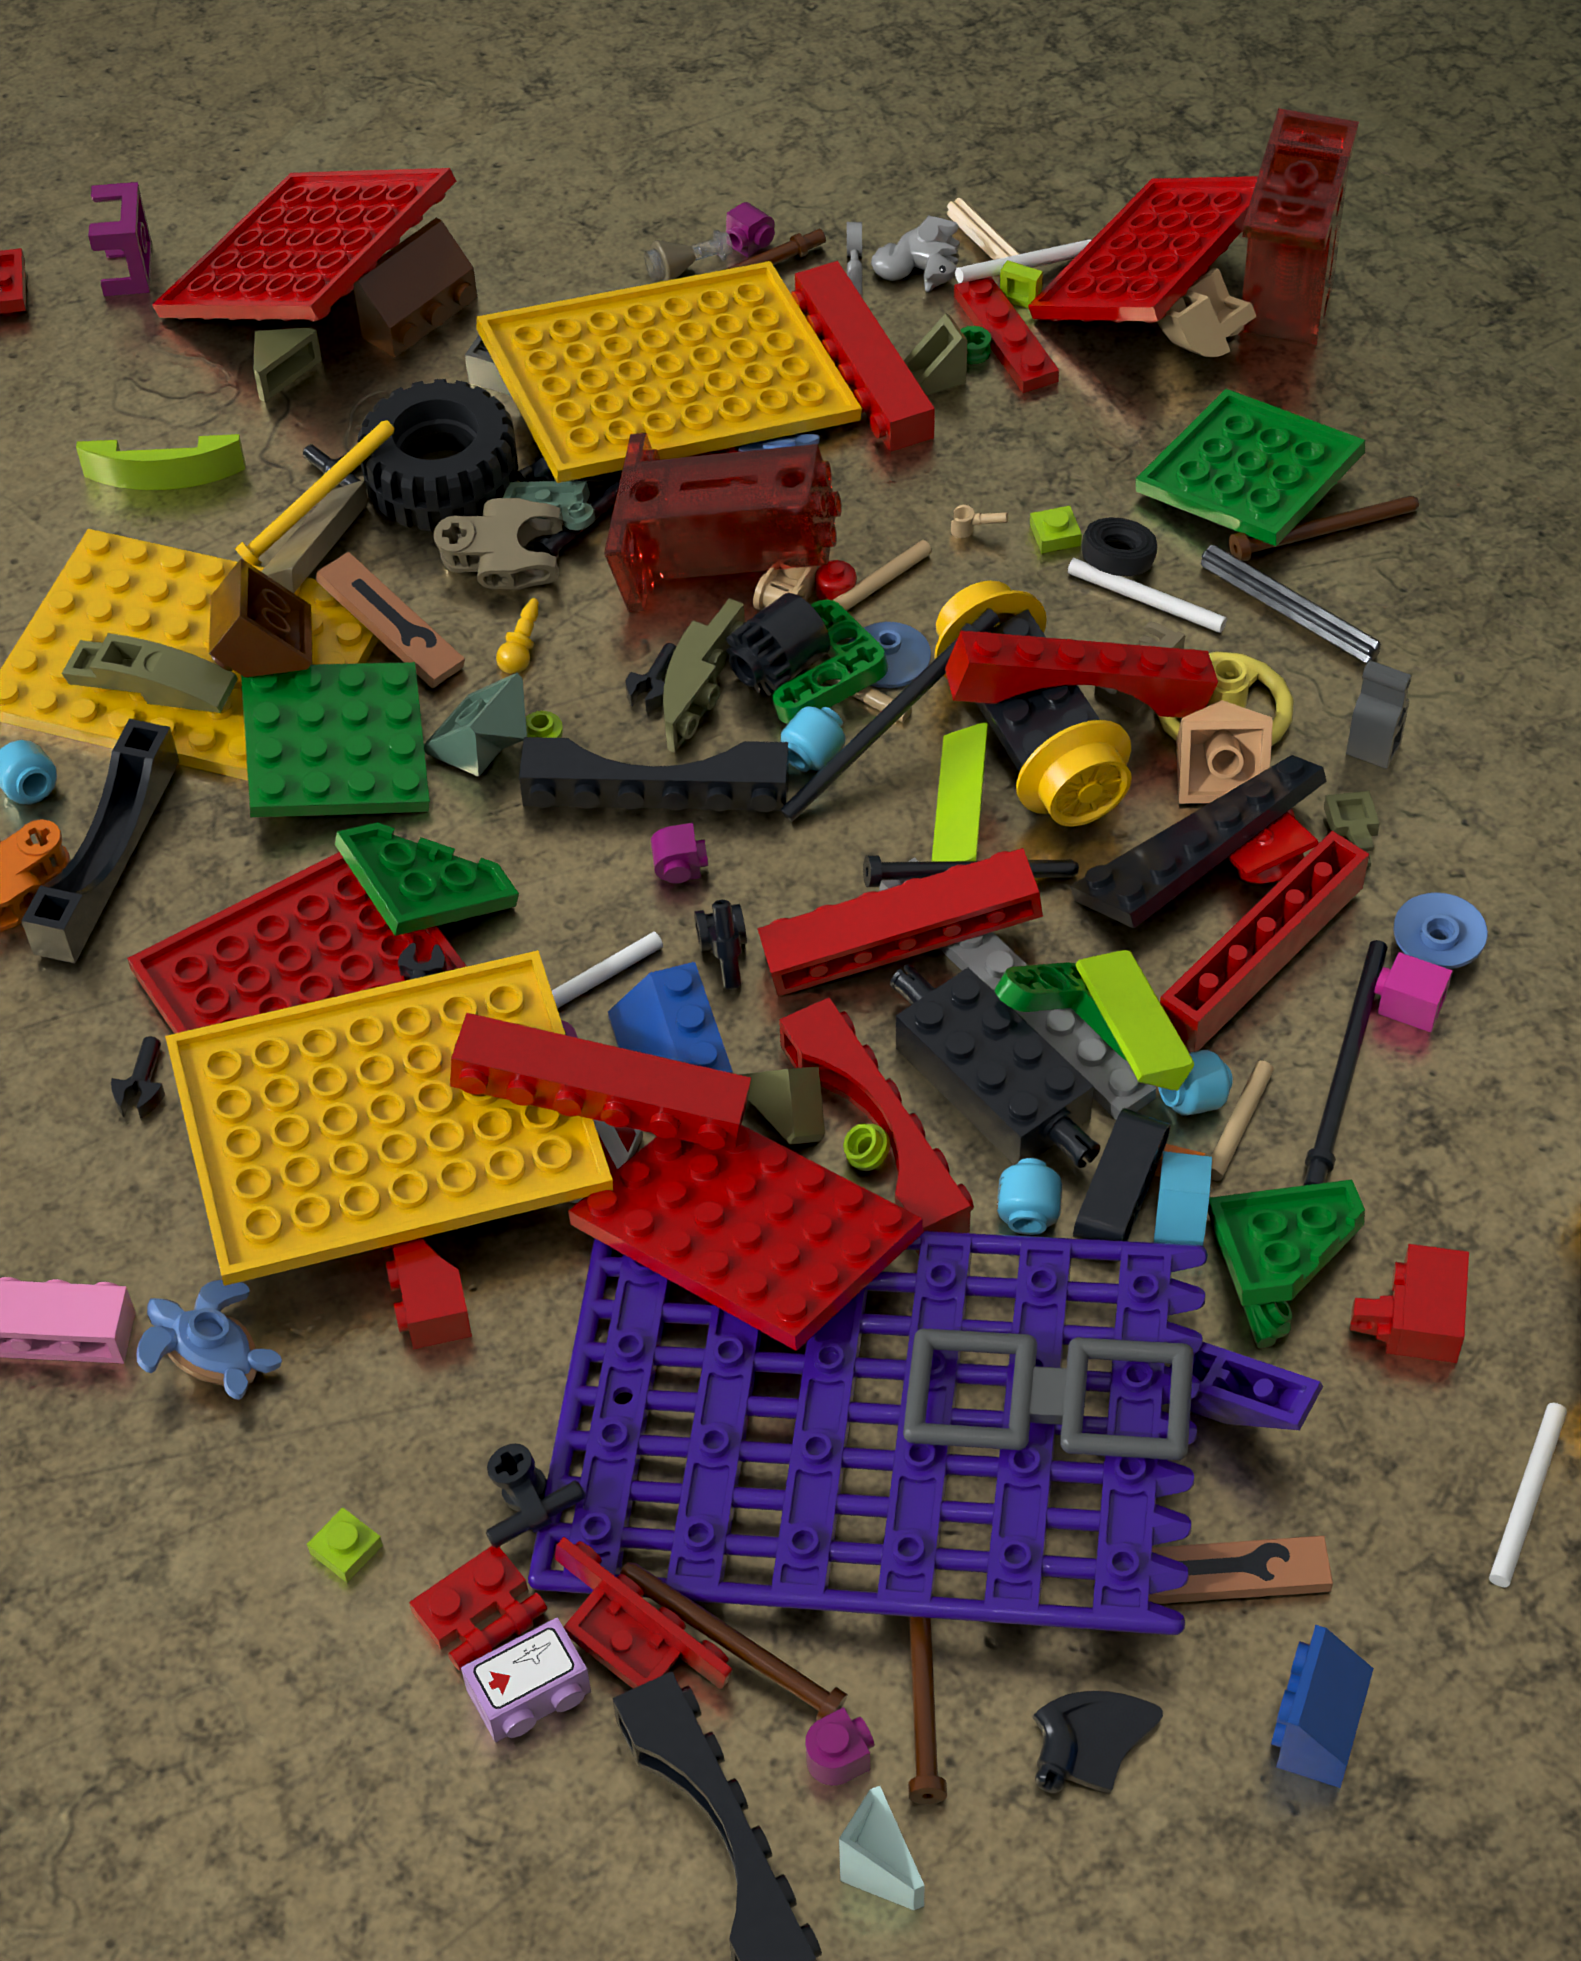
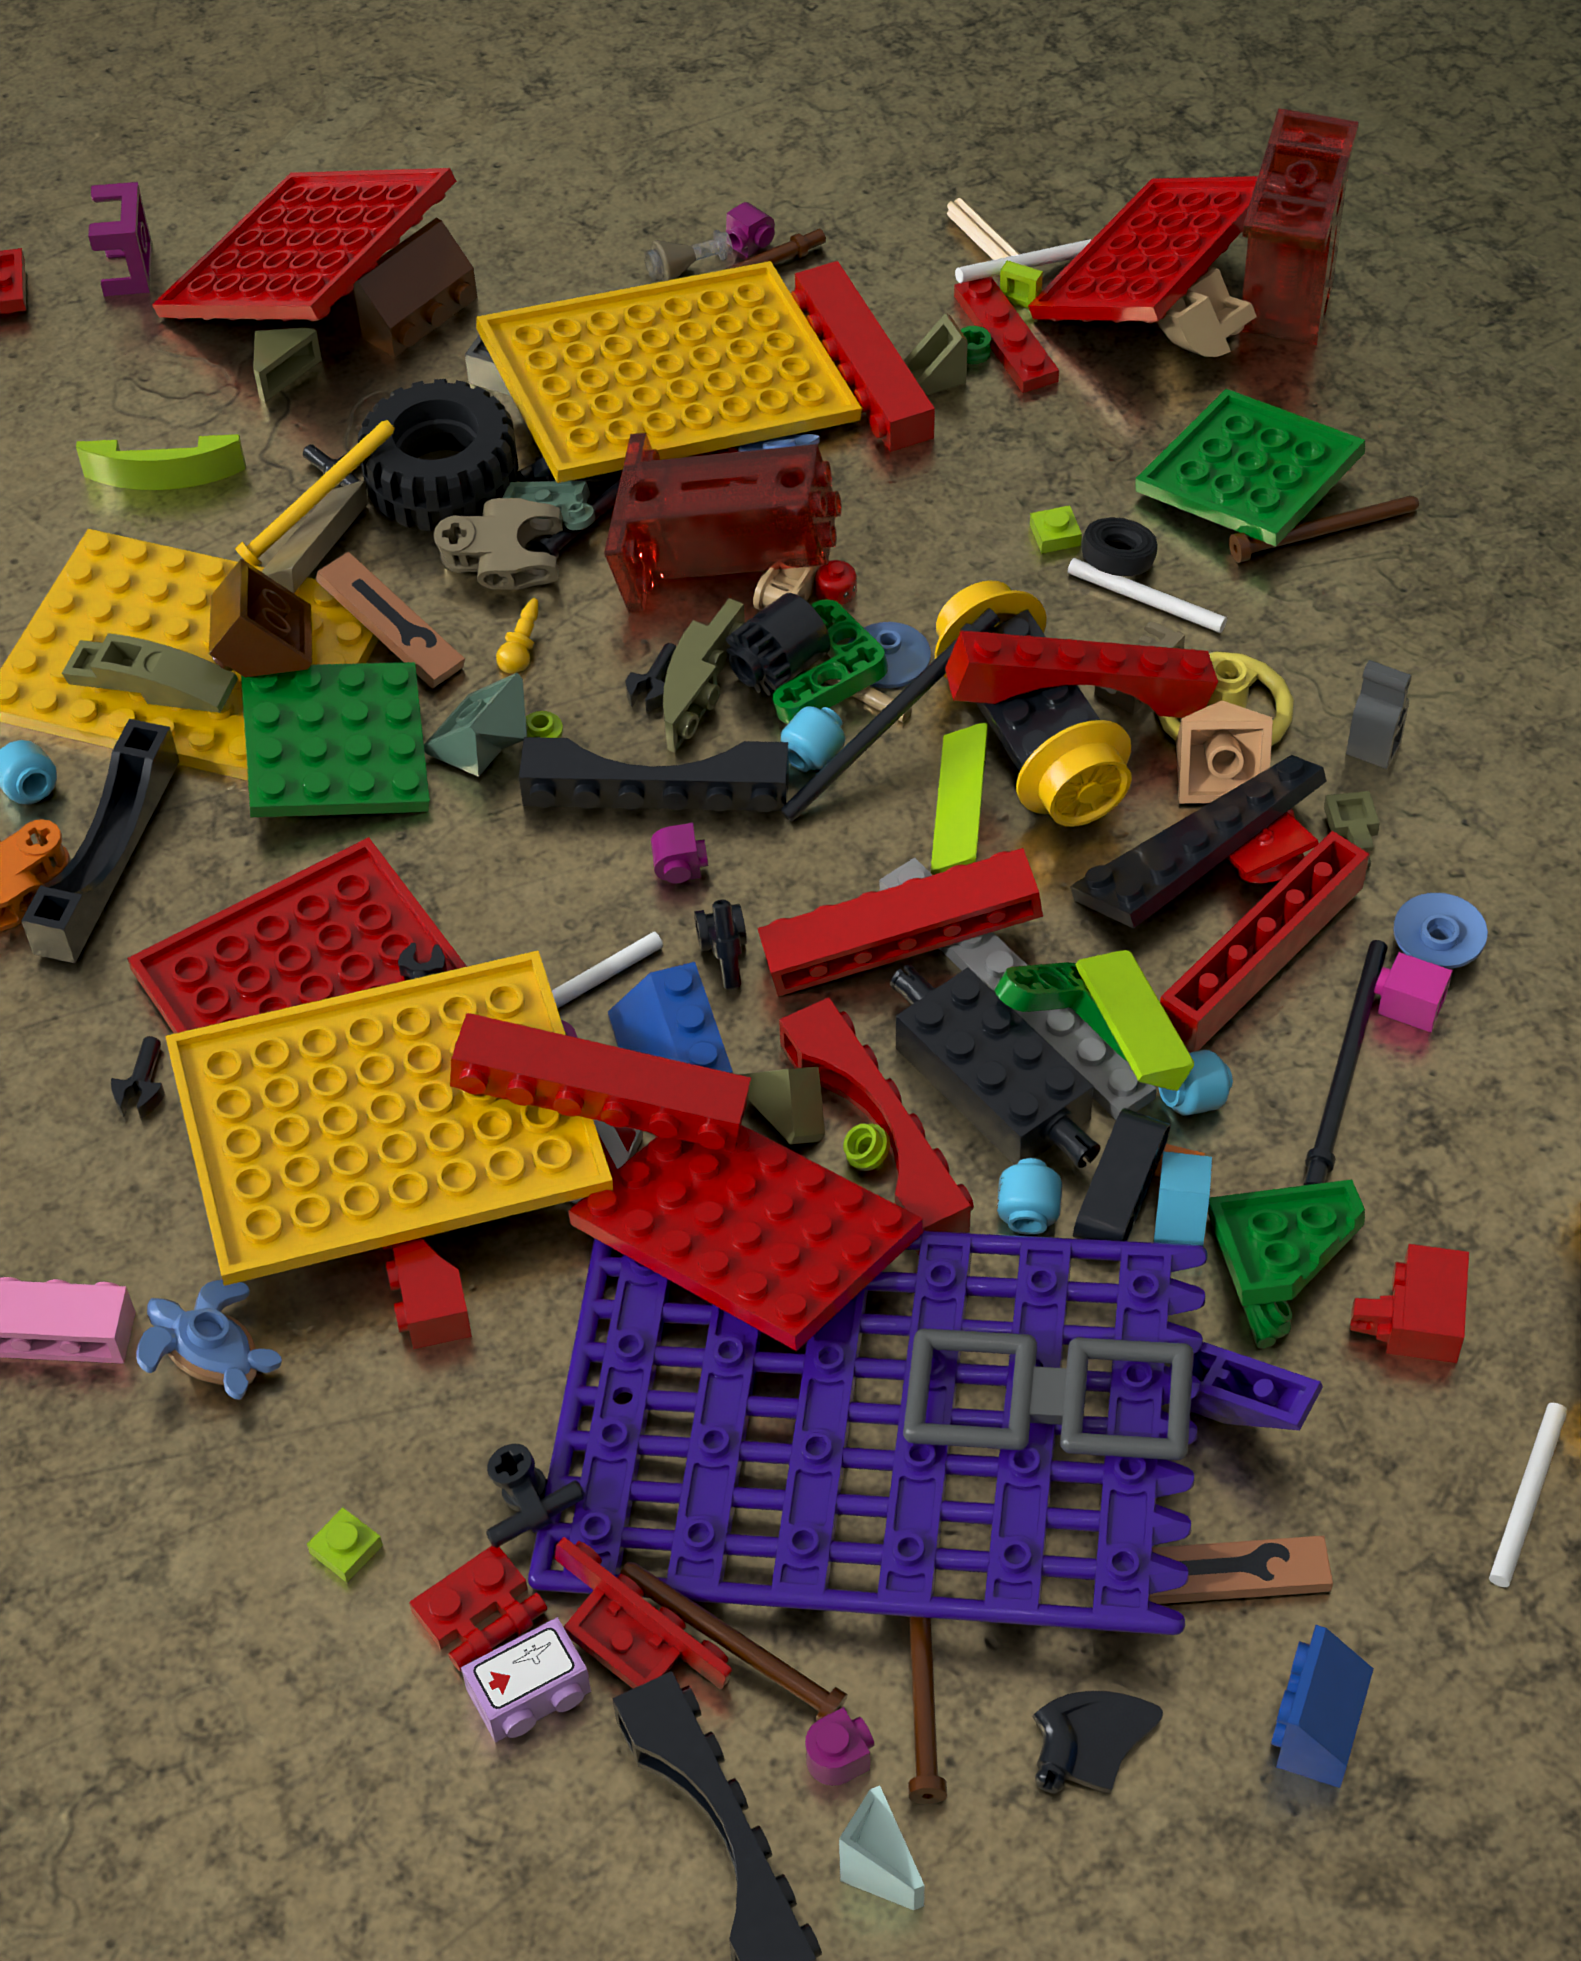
green plate [335,822,519,936] -> none
tan bar [833,540,932,611] -> none
light grey piece [847,222,863,298] -> none
black bar [863,855,1079,887] -> none
light grey animal [871,215,960,292] -> none
tan hand [951,504,1009,538] -> none
axle [1201,545,1381,663] -> none
tan bar [1211,1060,1274,1181] -> none

